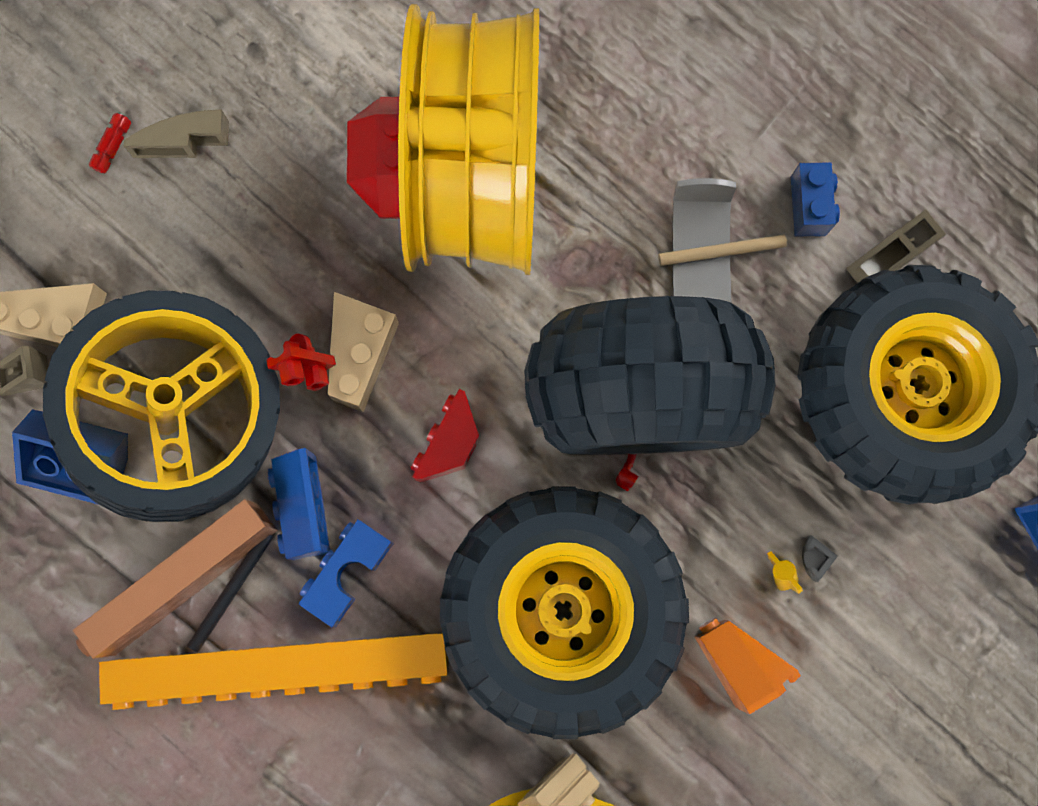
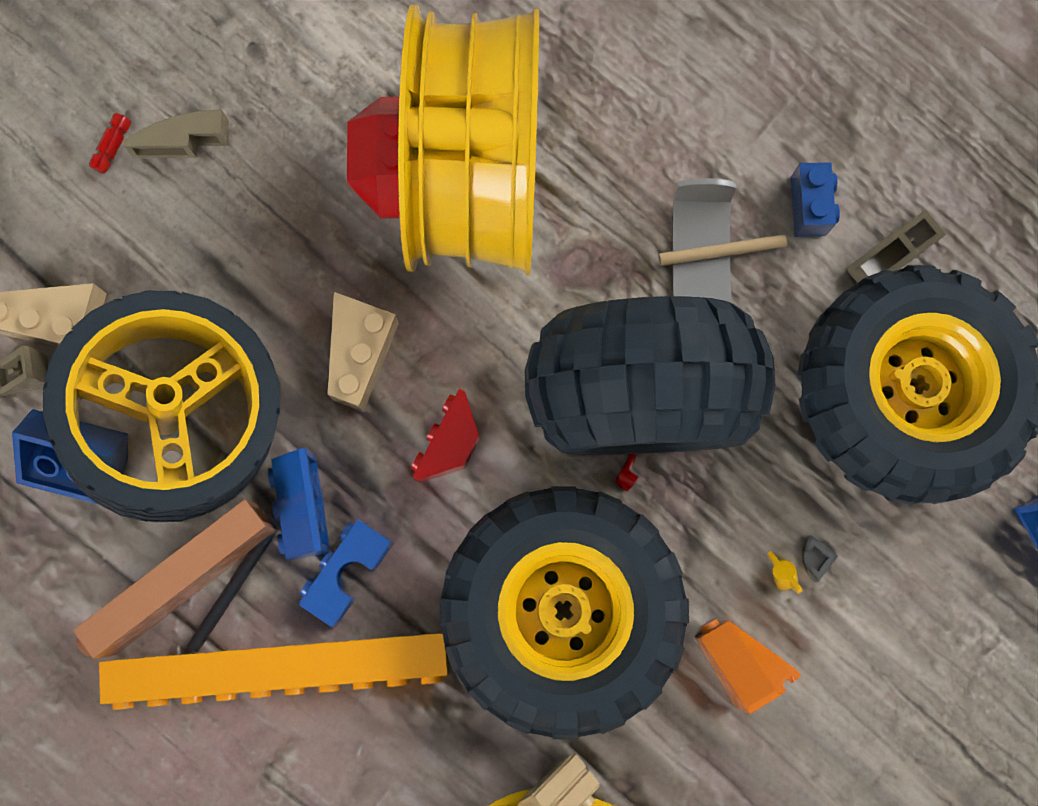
red hips [266,333,336,391] -> none

